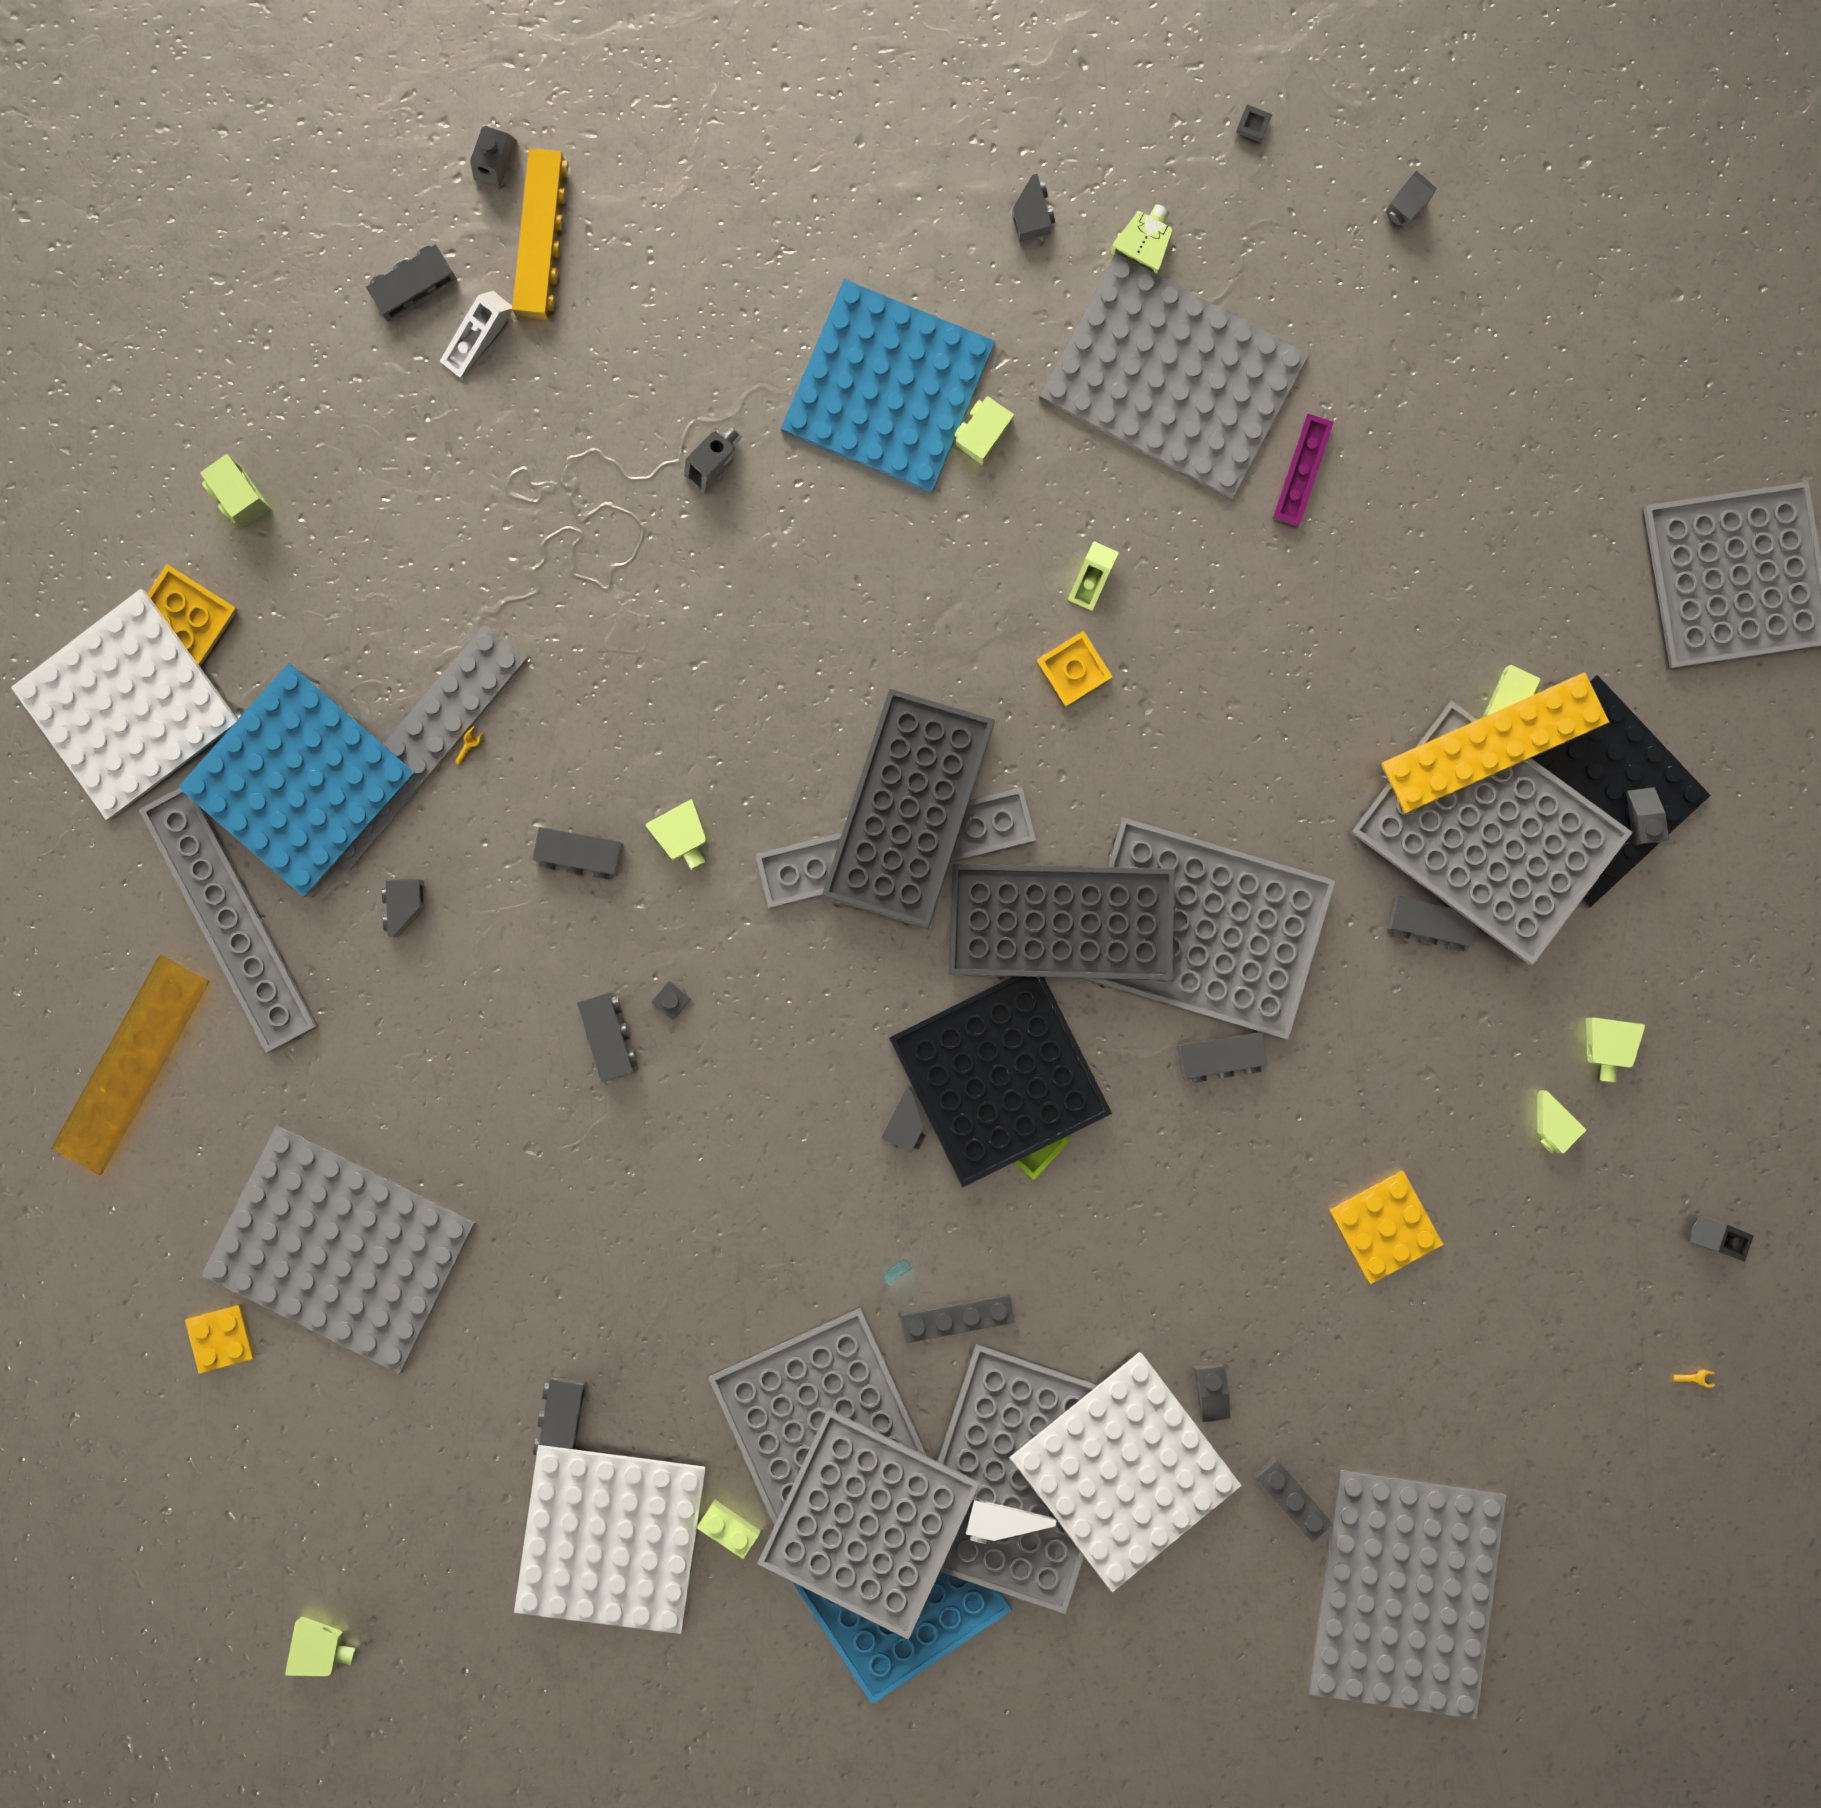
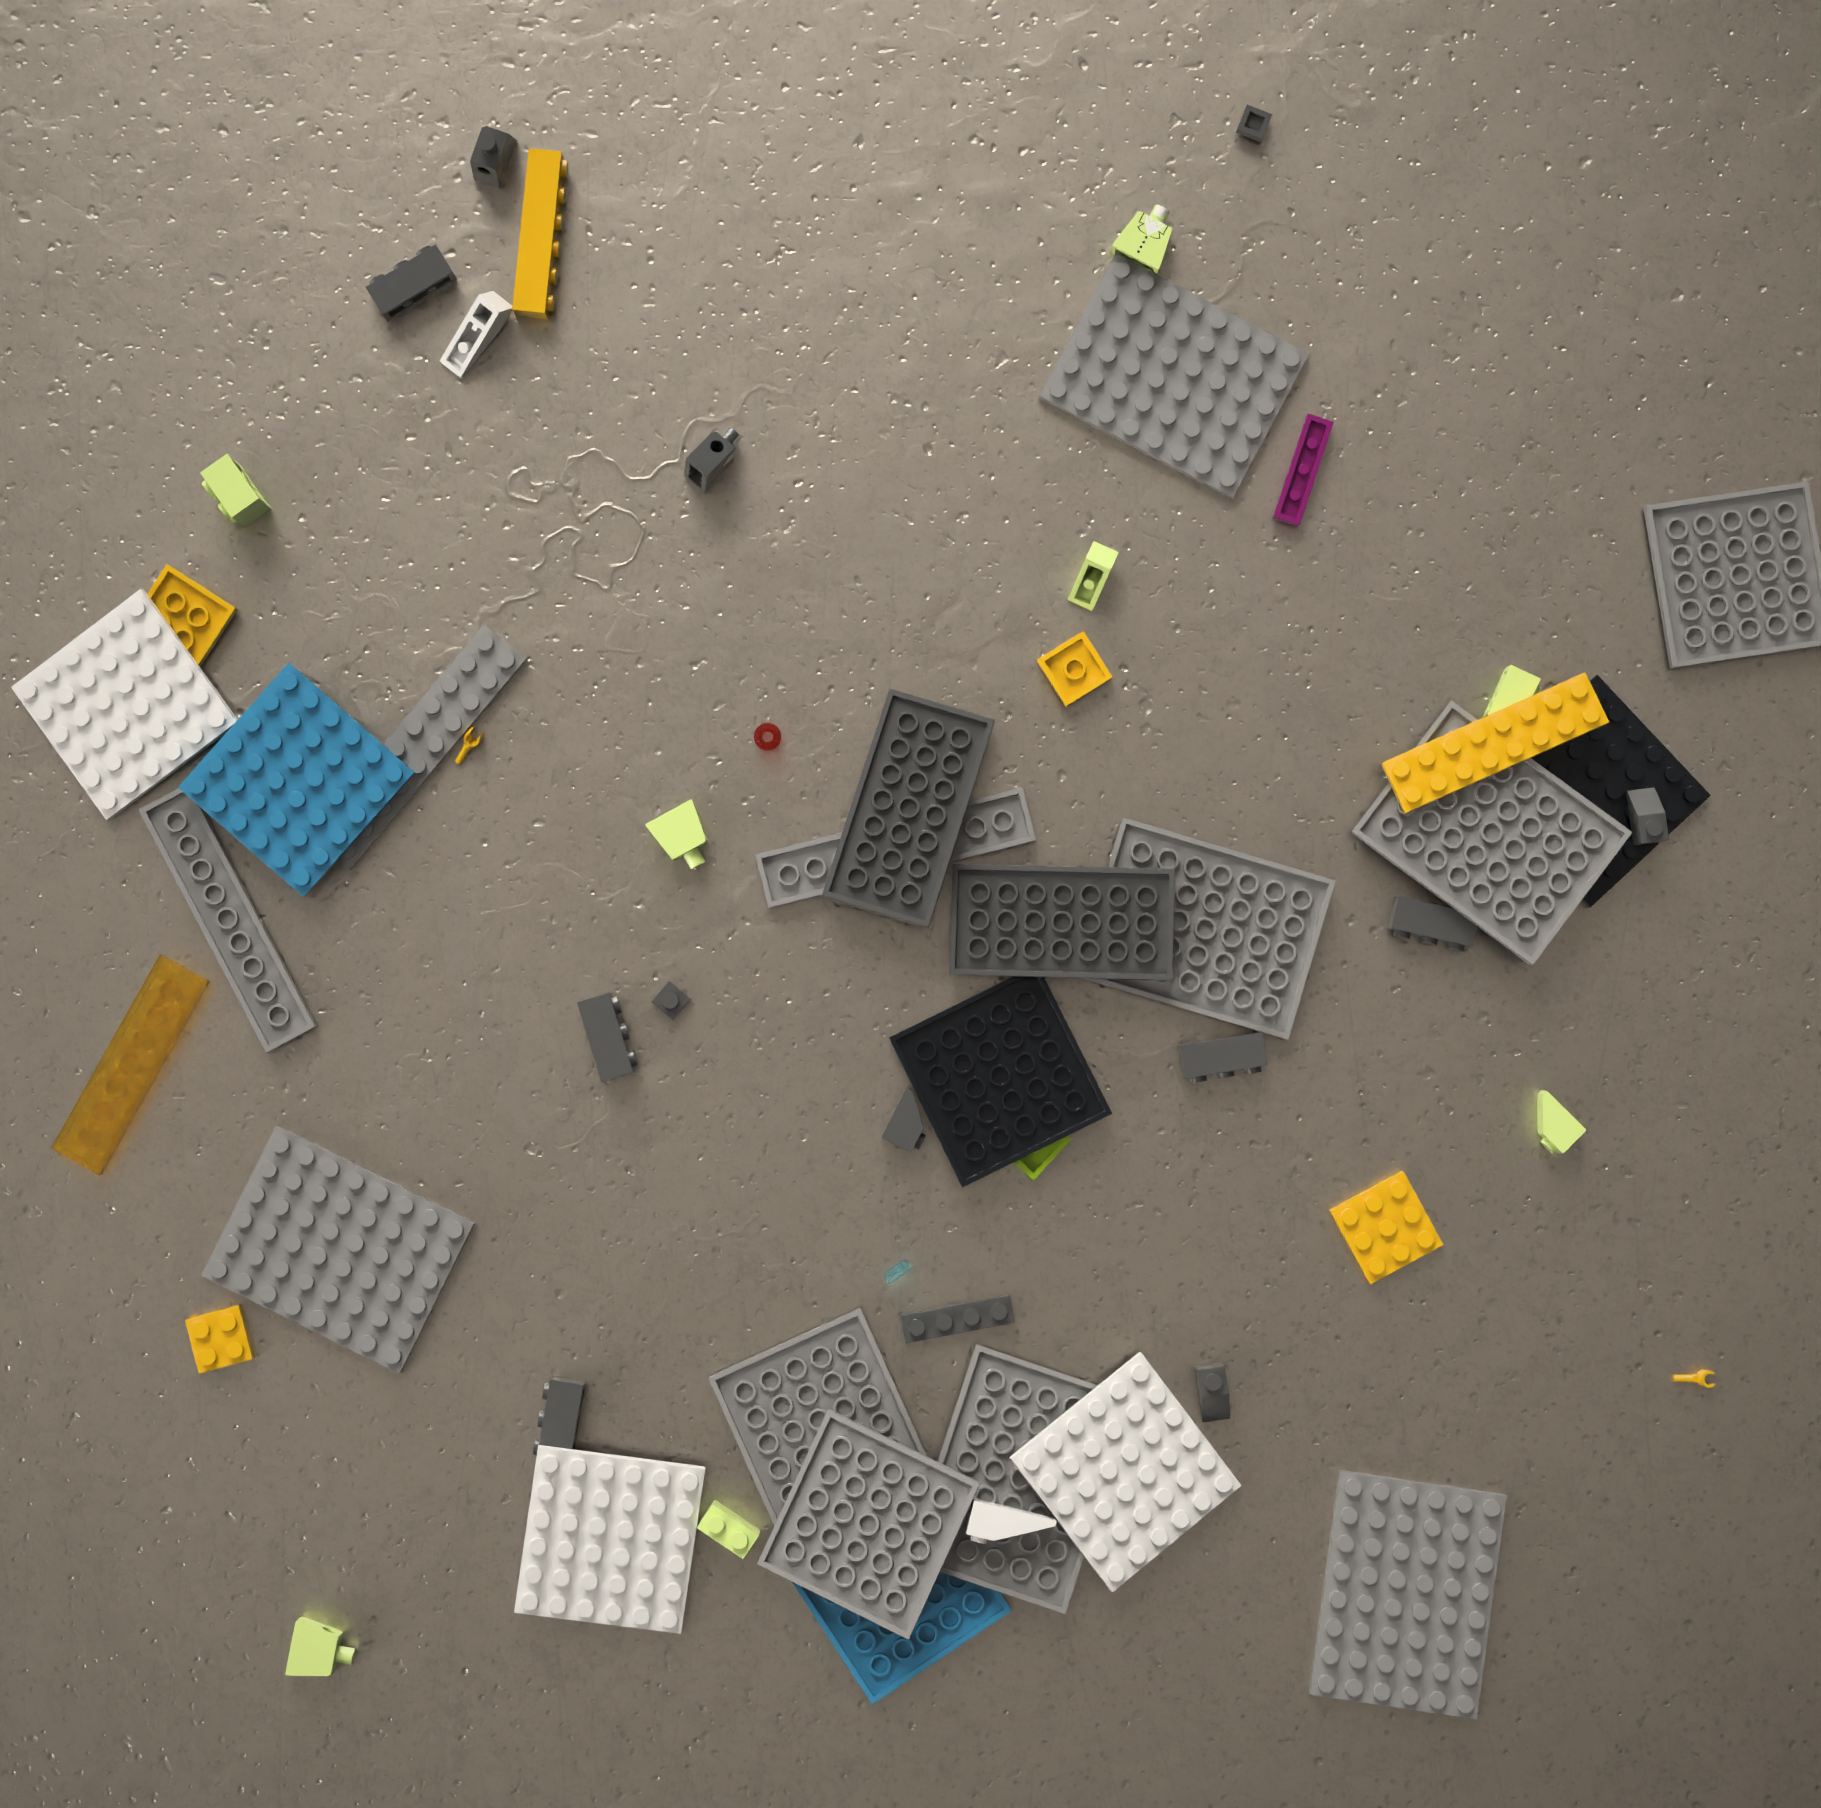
dark grey slope [382,879,425,937] -> none
dark grey brick [533,827,623,880] -> none
dark azure plate [781,279,995,493] -> none
yellowish green brick [954,396,1014,465] -> none
dark grey slope [1012,174,1055,242] -> none
dark grey brick [1253,1456,1333,1543] -> none
dark grey slope [1386,170,1437,228] -> none
yellowish green torso [1586,1017,1645,1083] -> none
dark grey slope [1690,1215,1754,1262] -> none
none -> clear red plate [754,723,781,751]

